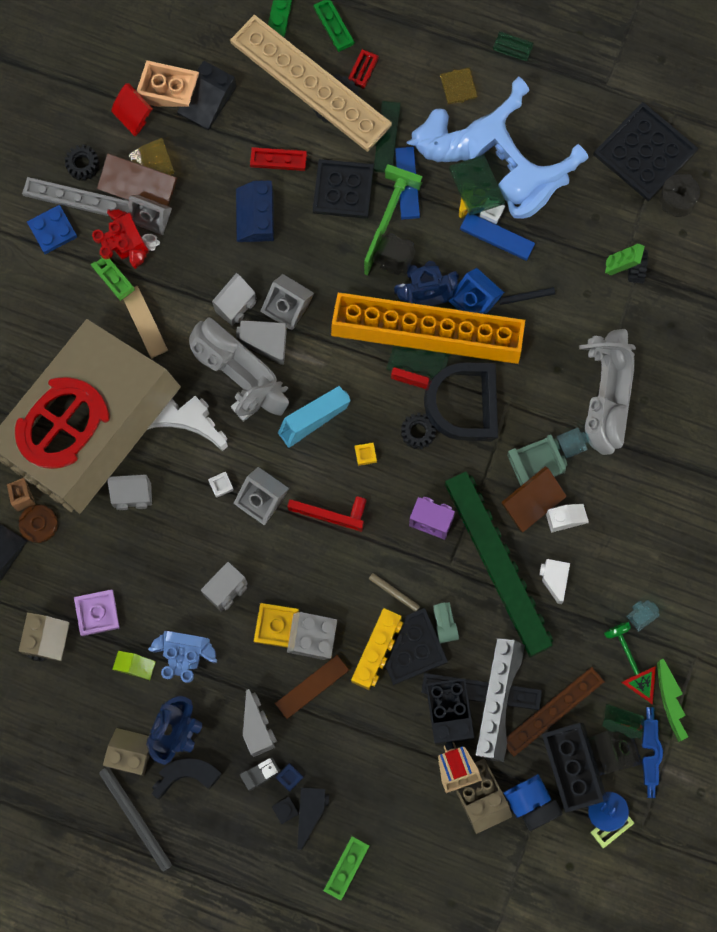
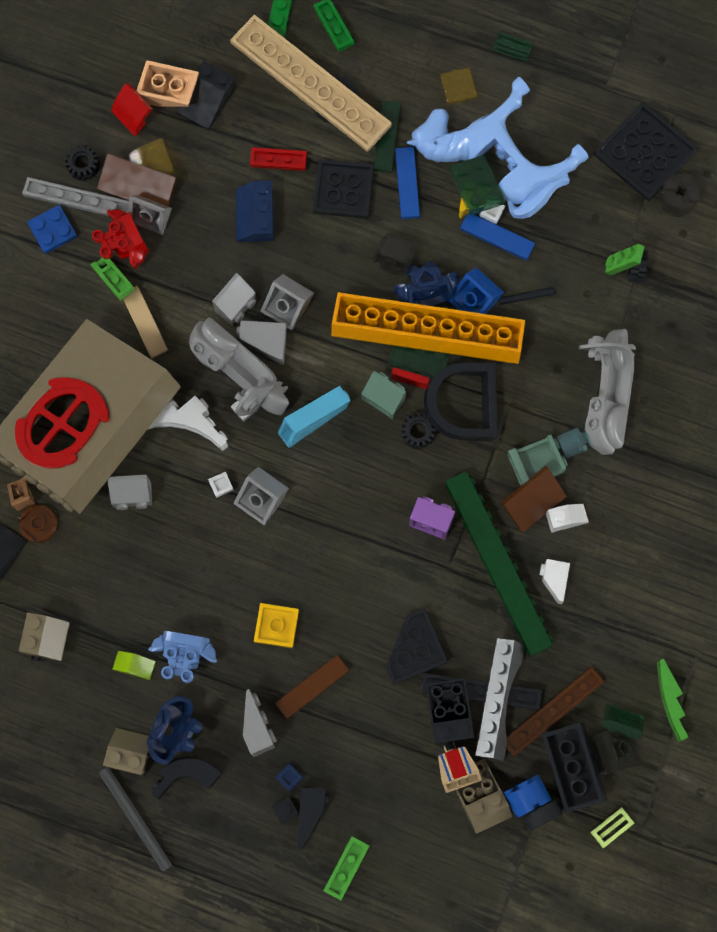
lavender plate [74,590,120,636] -> none
white plate [142,234,160,251] -> none
light grey brick [201,562,248,612] -> none
dark grey leg [240,757,281,791] -> none
red piece [287,497,367,532] -> none
light grey brick [287,612,337,660] -> none
red tile [348,49,379,89] -> none
yellow brick [351,608,403,690] -> none
yellow plate [355,443,377,466] -> none
bright green piece [364,164,422,275] -> none
dark tan bar [369,573,421,612] -> none
sand green piece [433,602,459,643] -> none
blue piece [588,792,629,832] -> none
green piece [604,622,656,705] -> none
clear light blue brick [627,600,660,632] -> none
blue piece [642,707,663,798] -> none
none -> sand green slope [361,371,406,420]

